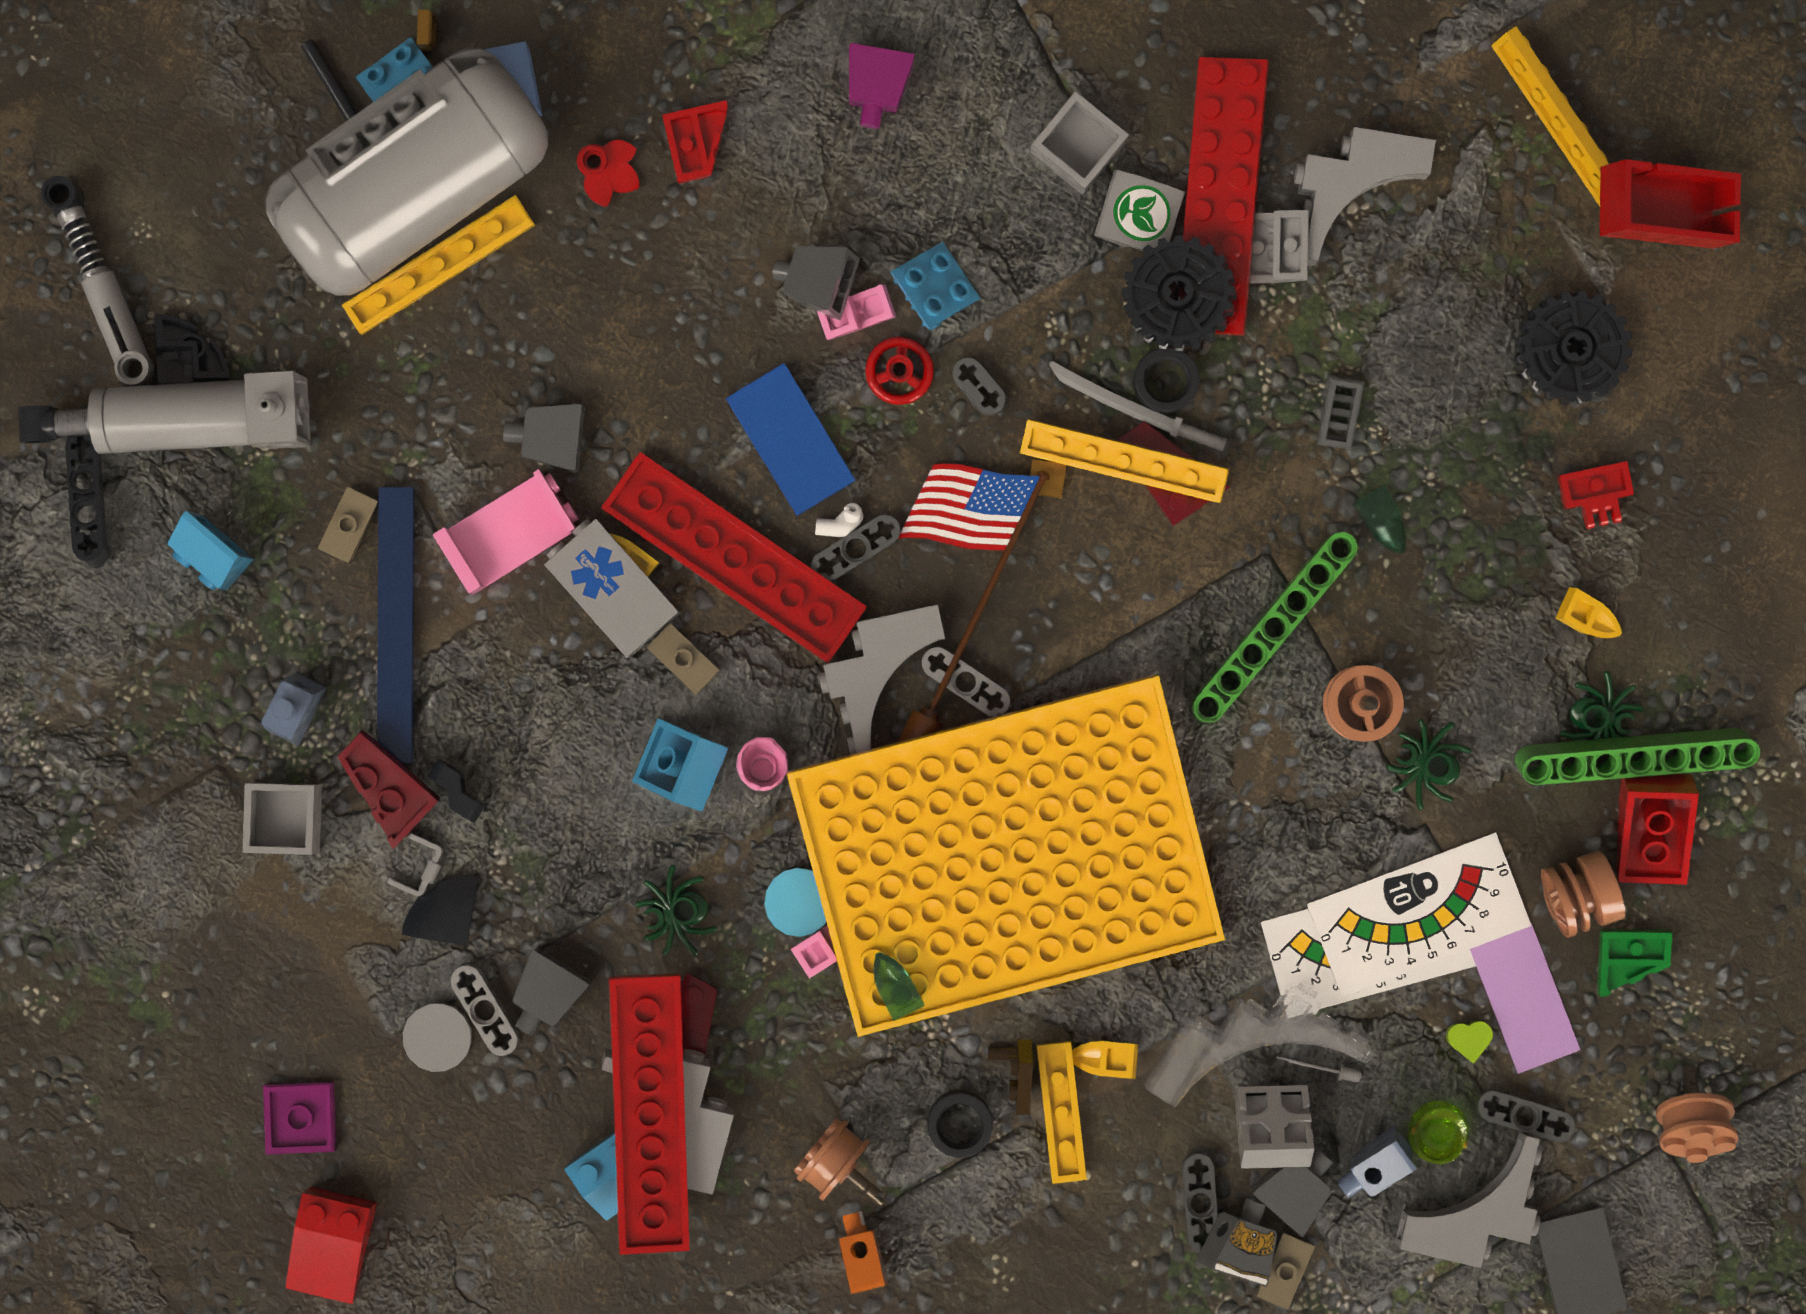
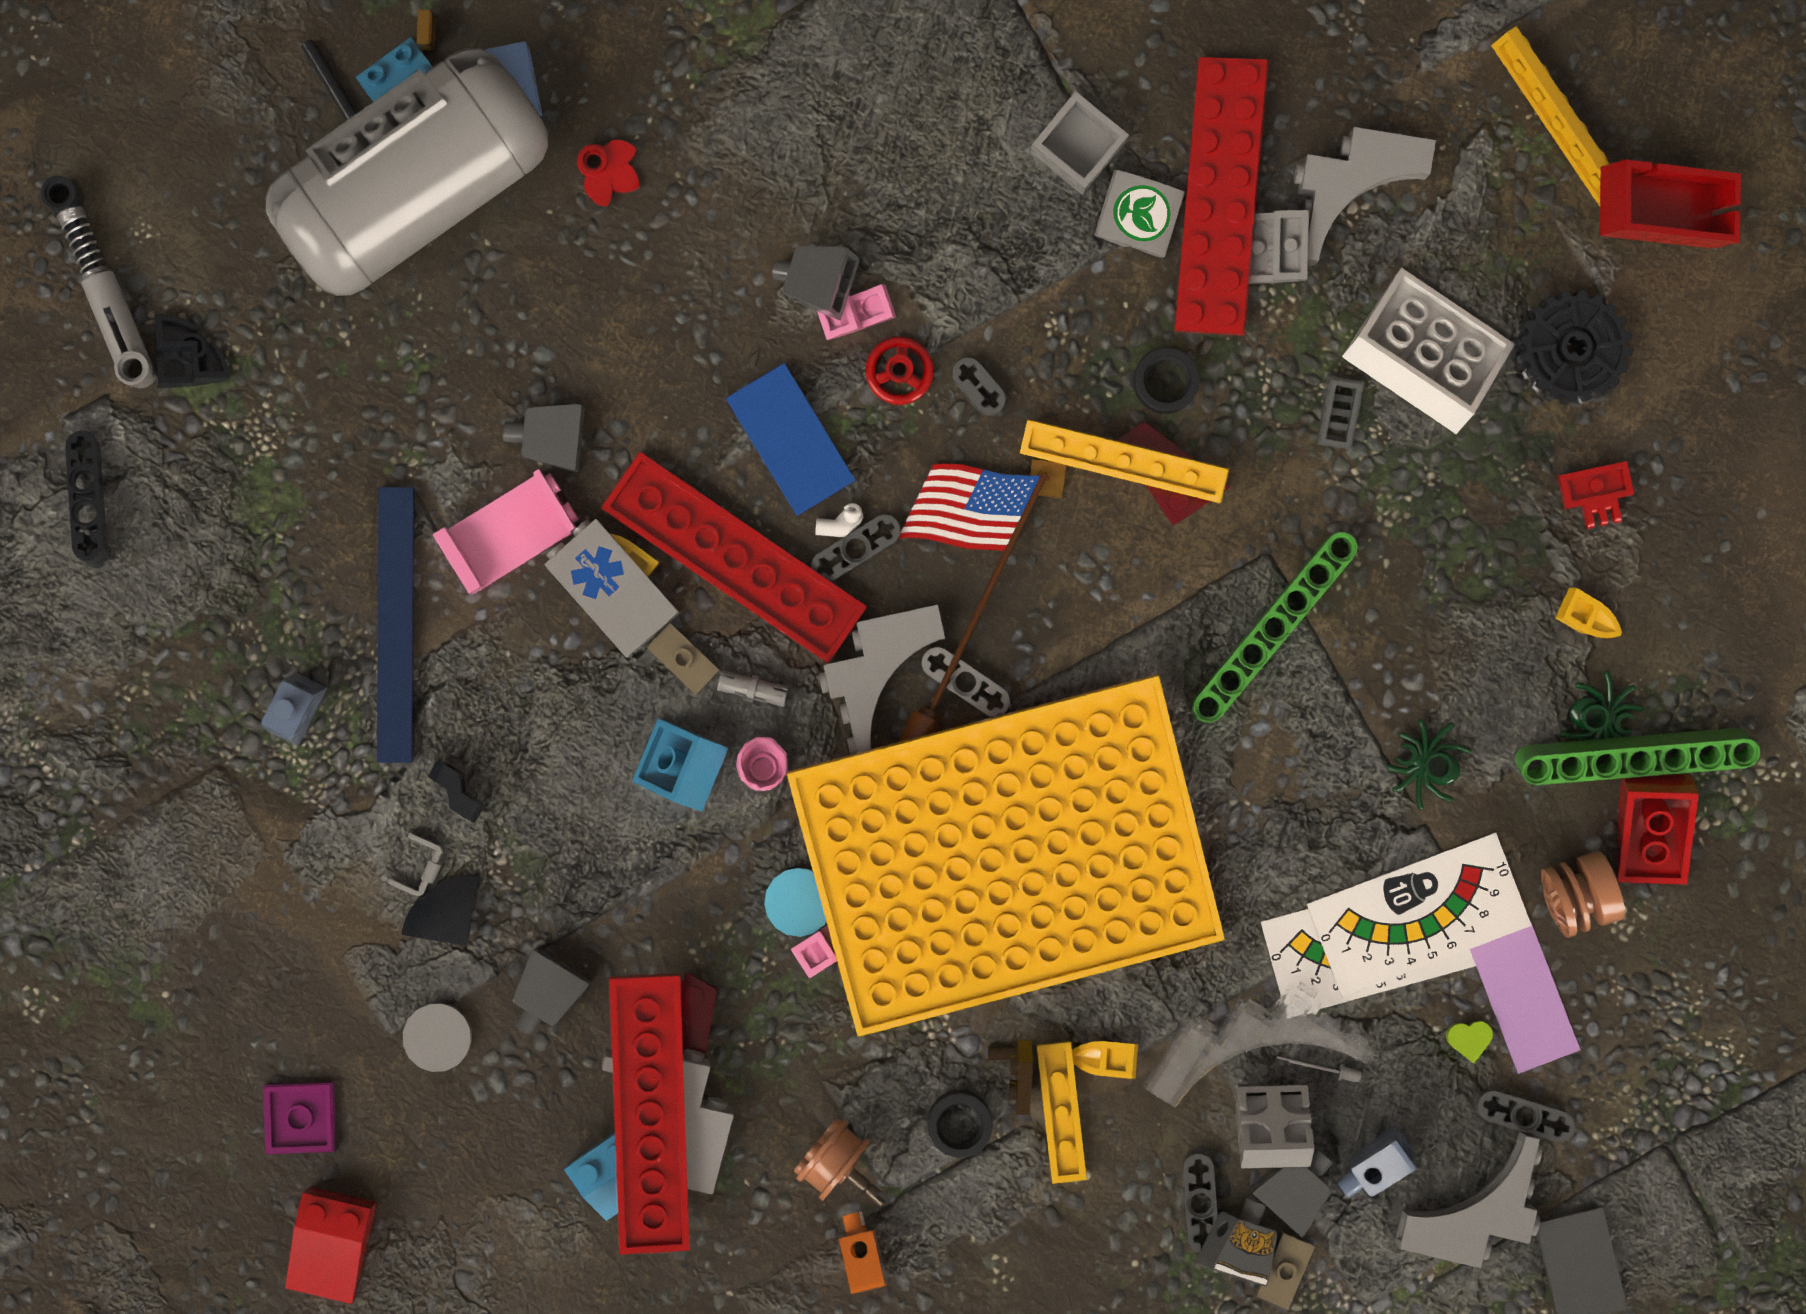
light grey piece [18,371,311,454] -> none
dark azure slope [167,511,254,591] -> none
light grey piece [242,782,322,855] -> none
dark tan plate [317,487,379,564] -> none
dark red wing [338,729,440,849] -> none
yellow tile [342,195,535,335] -> none
light grey beam [451,964,519,1056] -> none
dark green animal [635,865,717,956] -> none
red wing [662,100,728,184] -> none
magenta torso [849,43,915,129] -> none
clear green plate [873,952,925,1021] -> none
dark azure hinge [890,242,980,331] -> none
light grey sword [1049,361,1227,451] -> none
black piece [1122,235,1237,353] -> none
nougat wheel [1323,665,1404,742] -> none
clear green plate [1353,485,1406,554] -> none
clear neon green piece [1408,1101,1469,1164] -> none
green wing [1597,929,1672,997] -> none
nougat wheel [1656,1066,1739,1163] -> none
none -> light grey pin [717,669,789,708]
none -> white slope [1342,267,1515,434]

